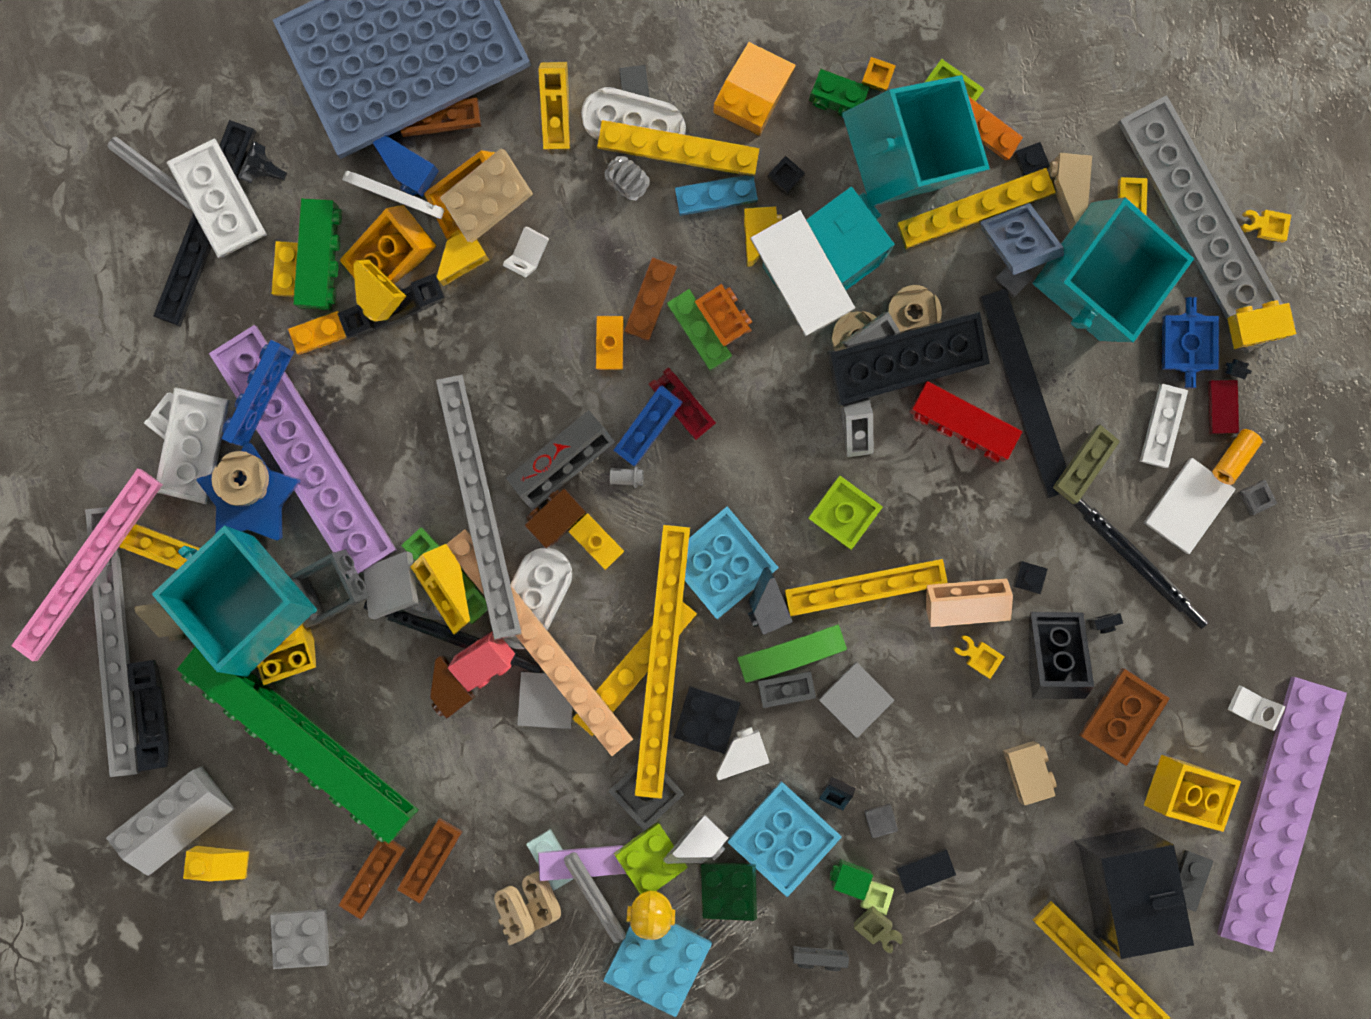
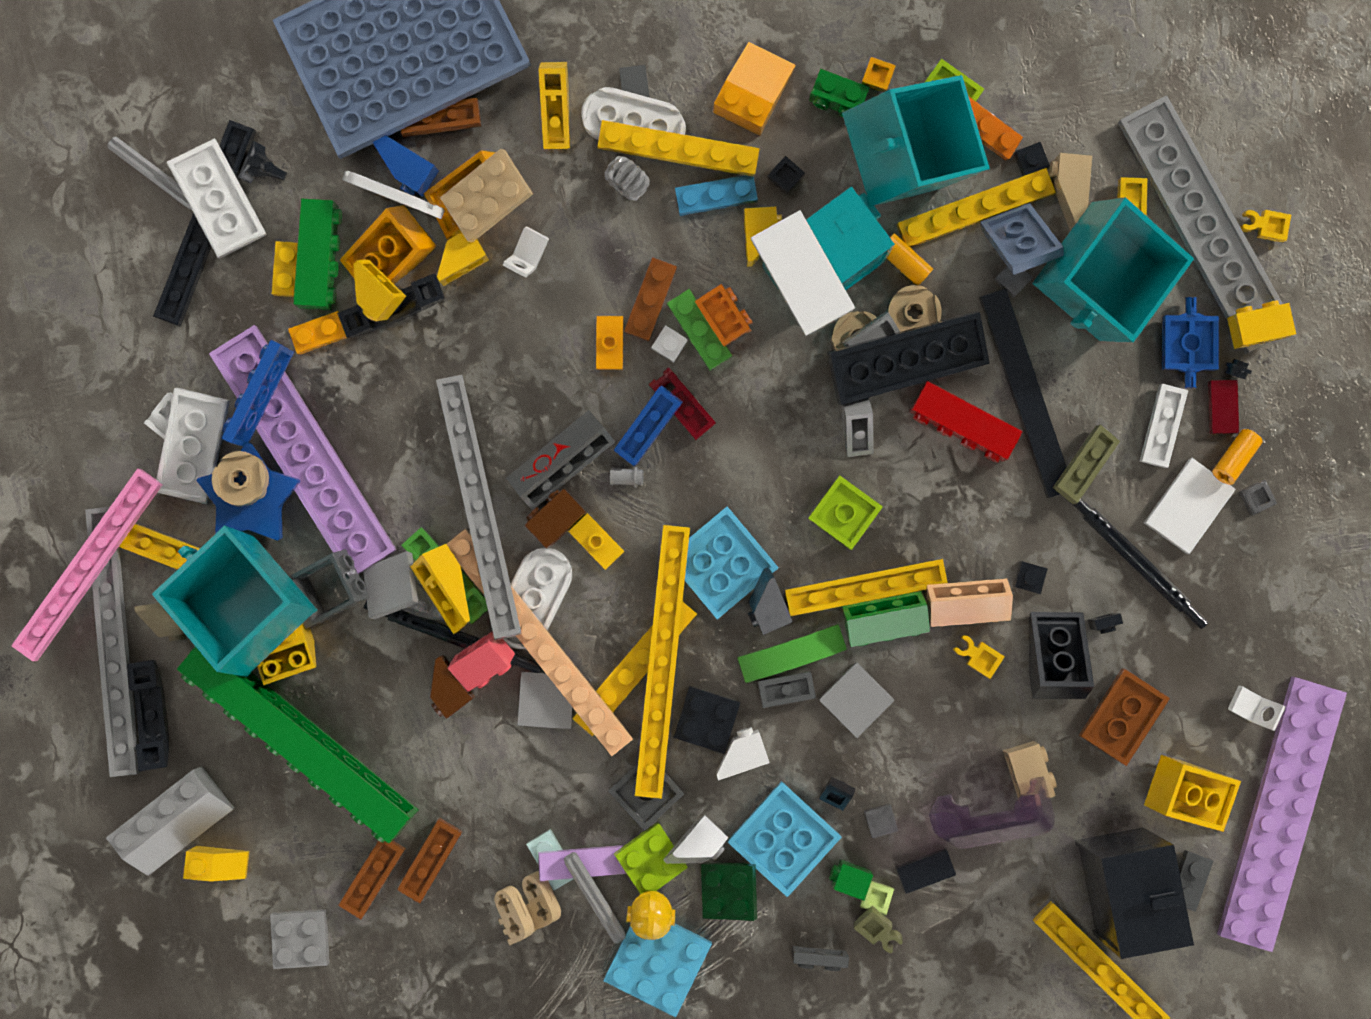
none -> white plate [651,325,688,363]
none -> brick [842,591,930,647]
none -> light orange piece [886,233,934,285]
none -> clear purple windscreen [929,776,1055,849]

